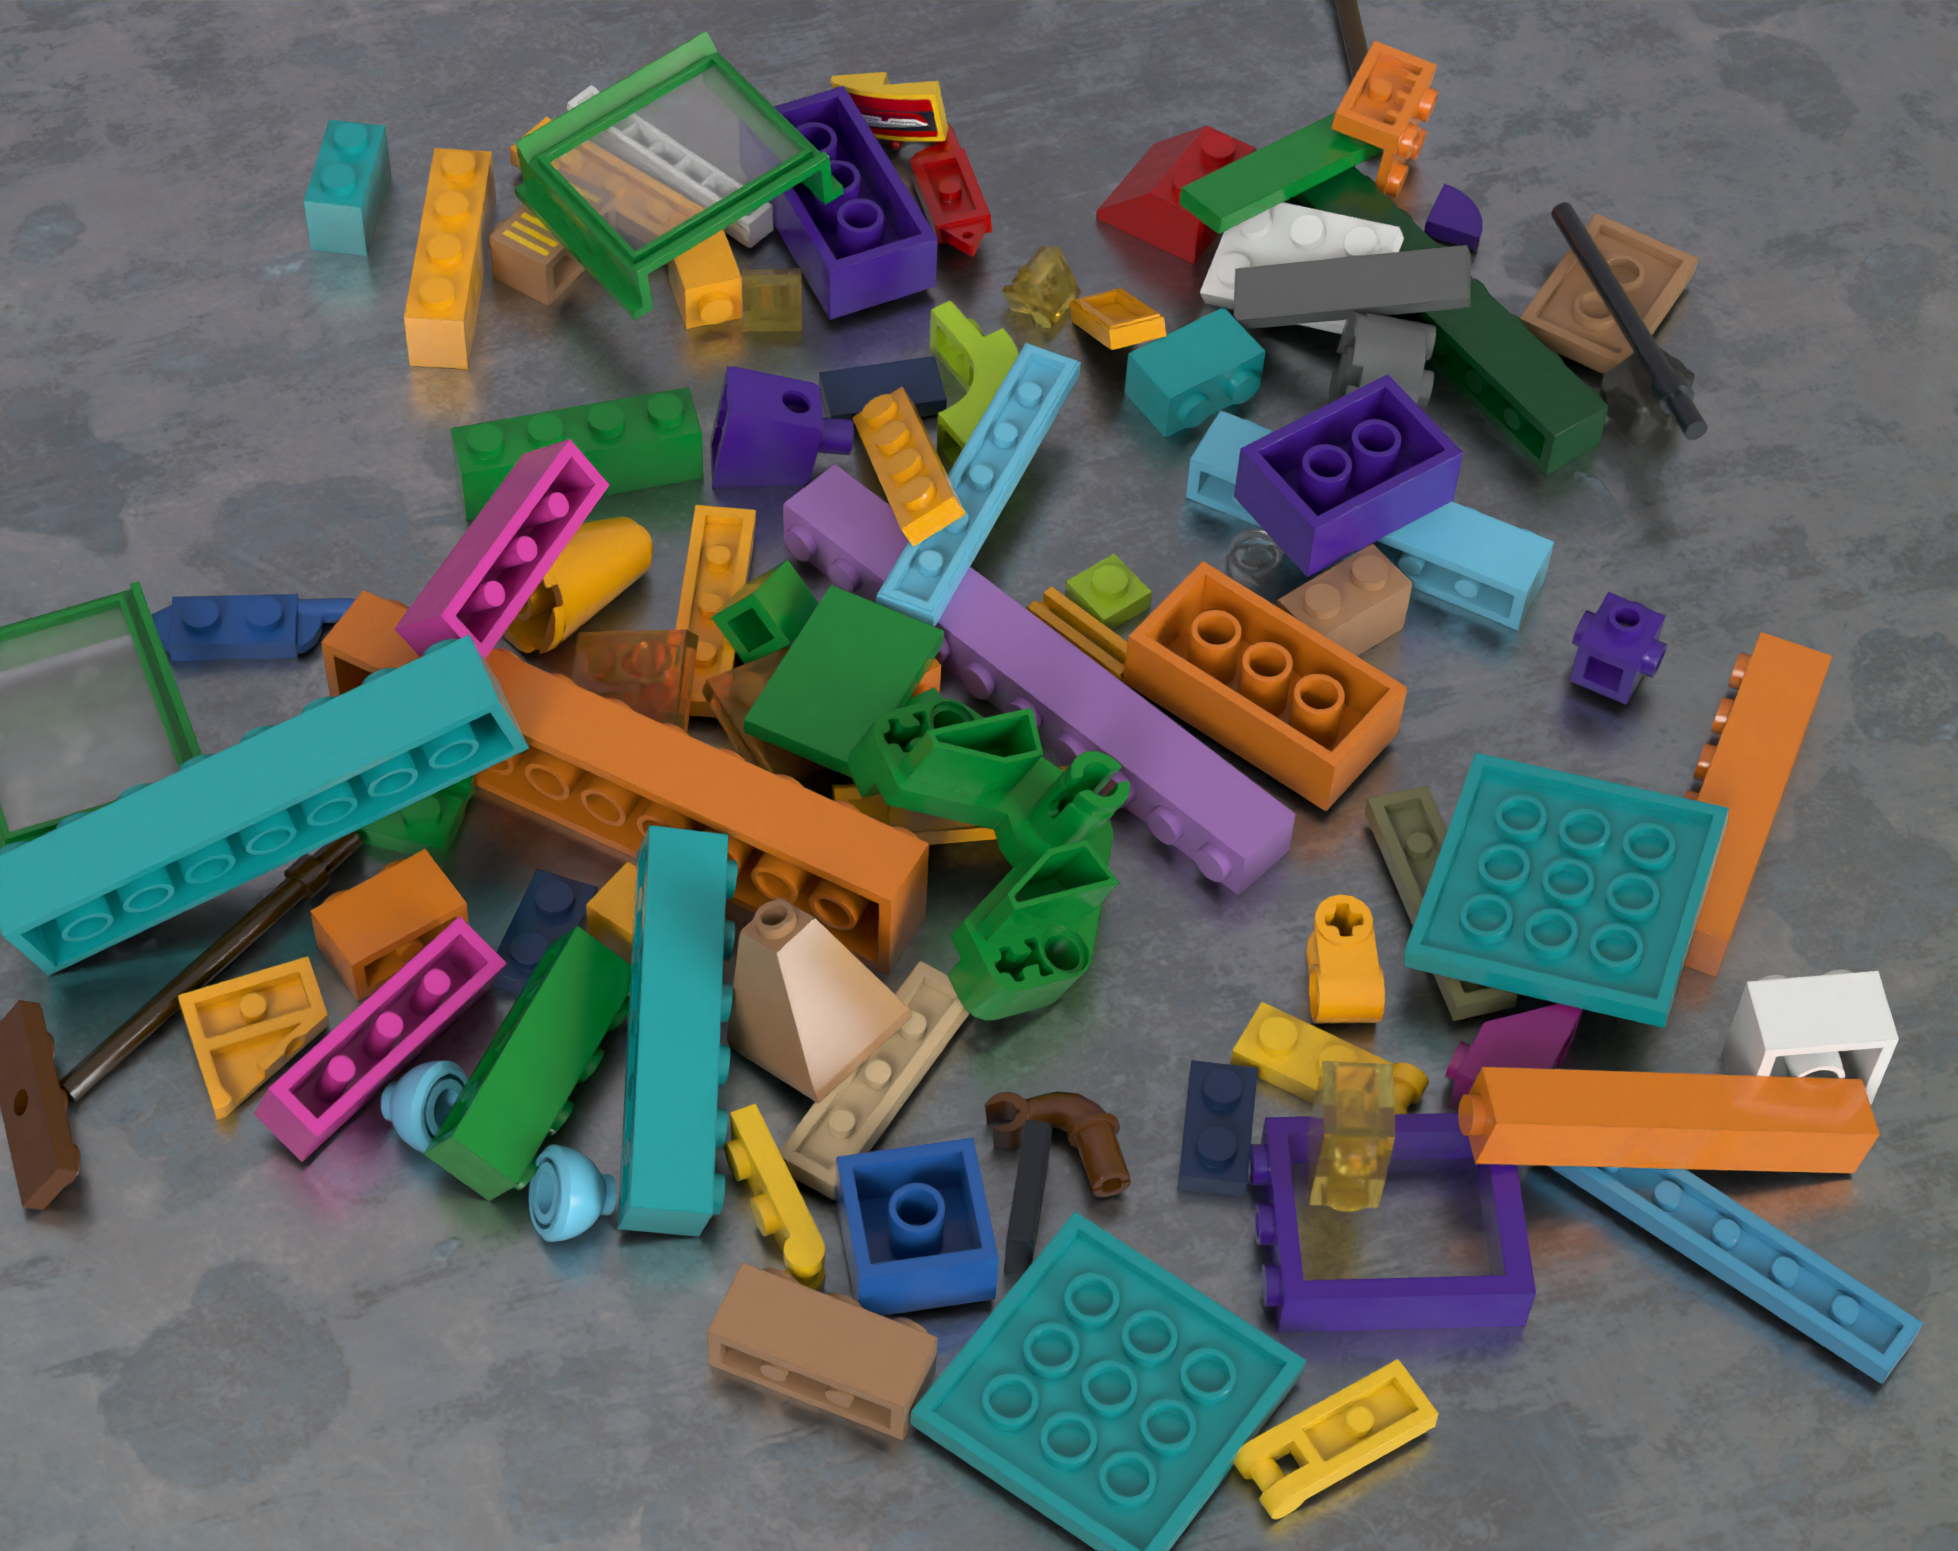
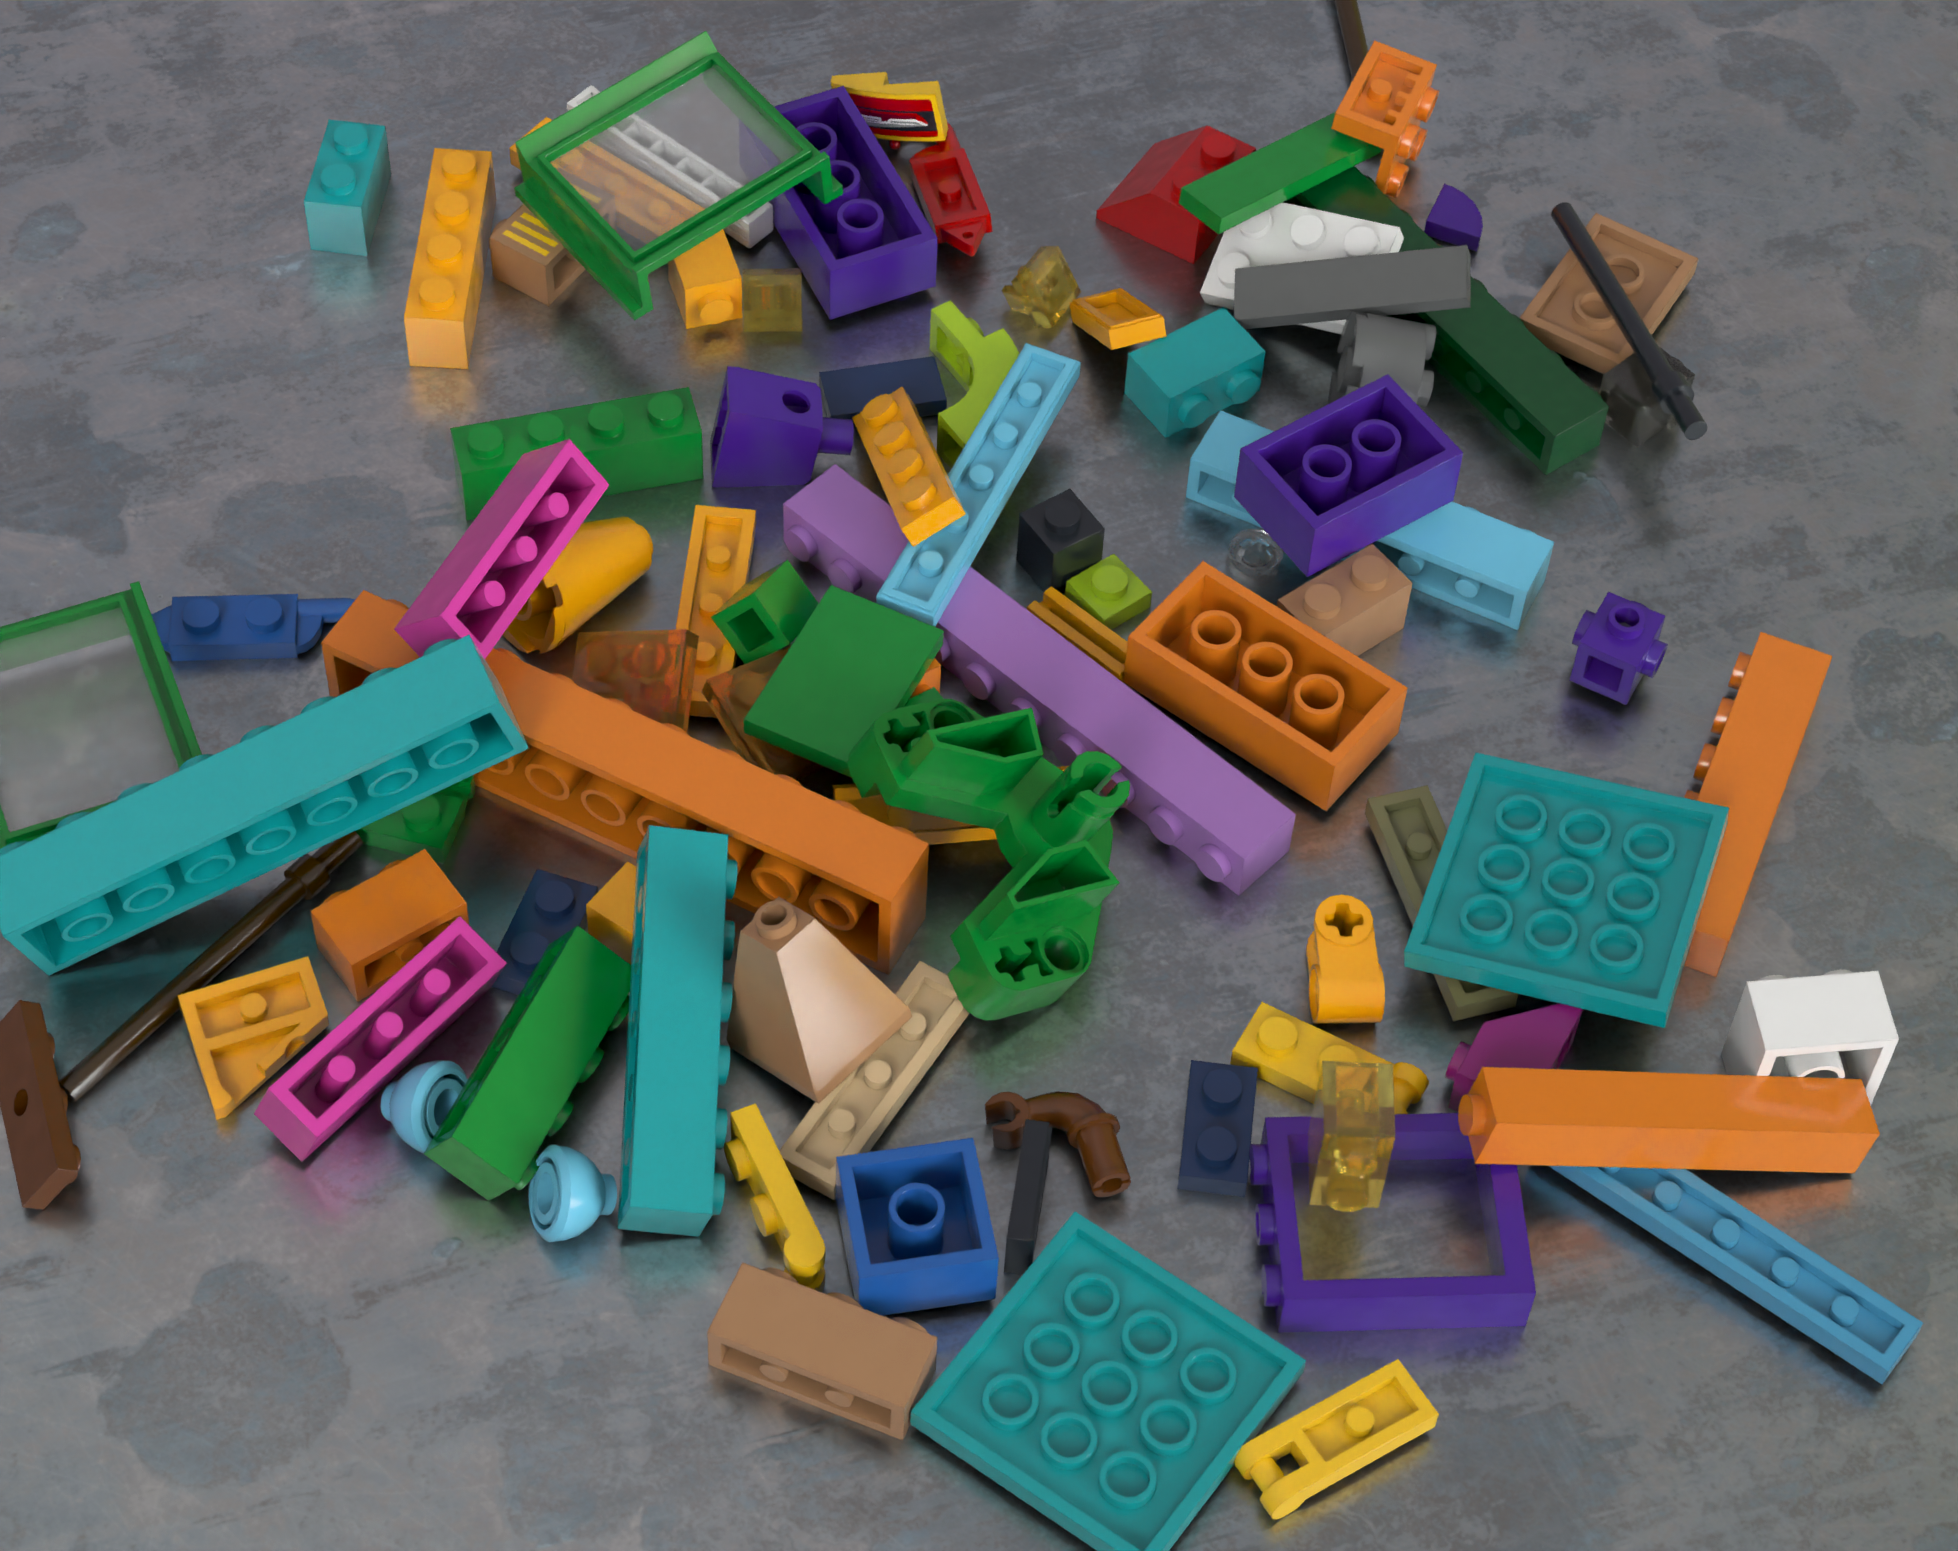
none -> black brick [1016,489,1105,594]

